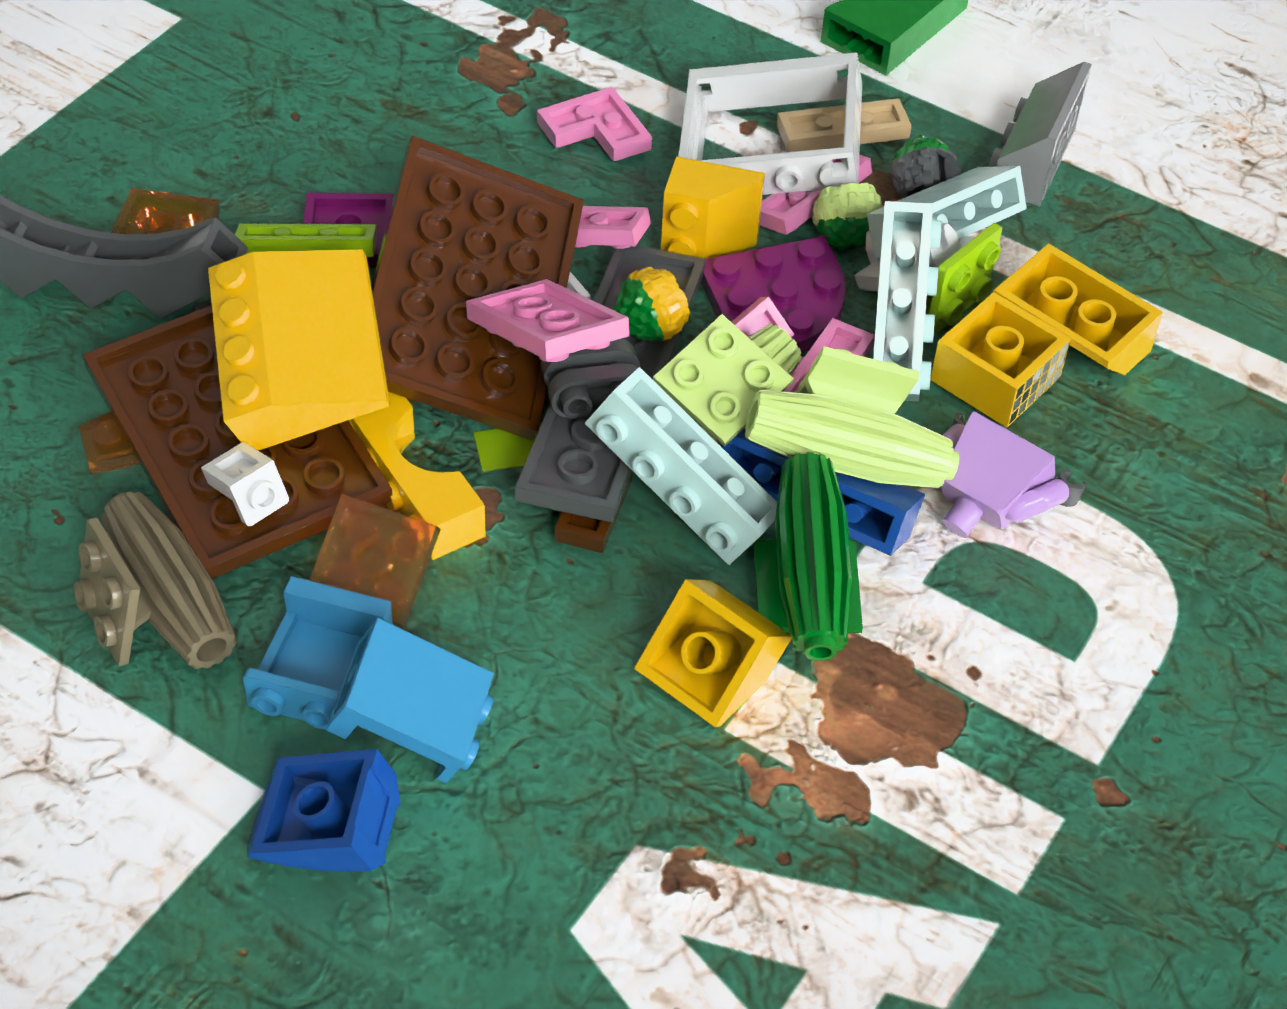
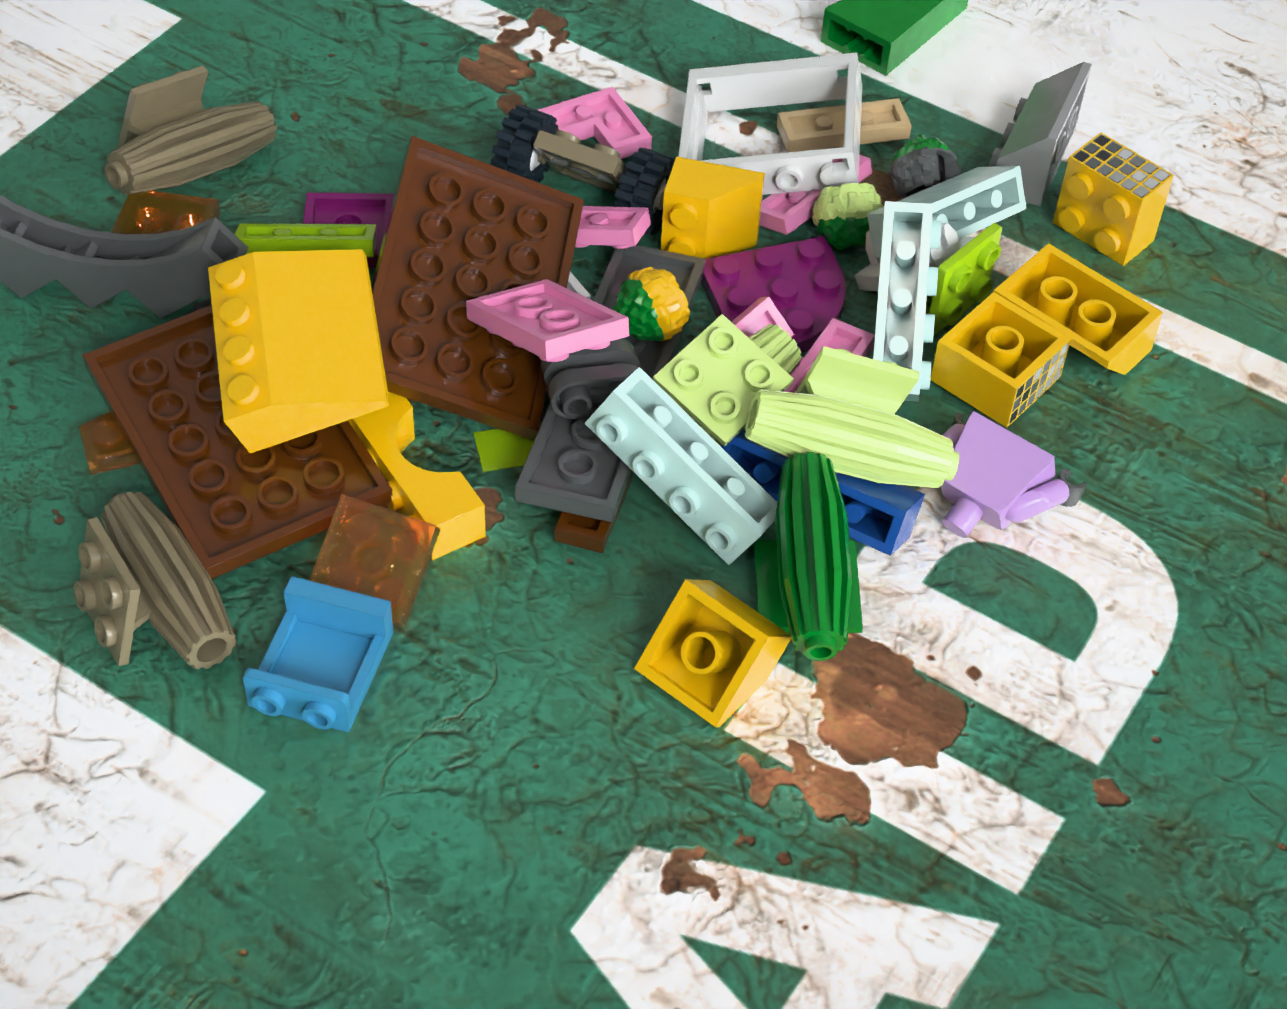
white bracket [201,442,289,526] -> none
blue slope [247,749,401,872] -> none
dark azure panel [326,618,494,783] -> none
none -> dark tan plate [104,65,277,195]
none -> plate [491,105,676,235]
none -> yellow brick [1052,132,1174,266]

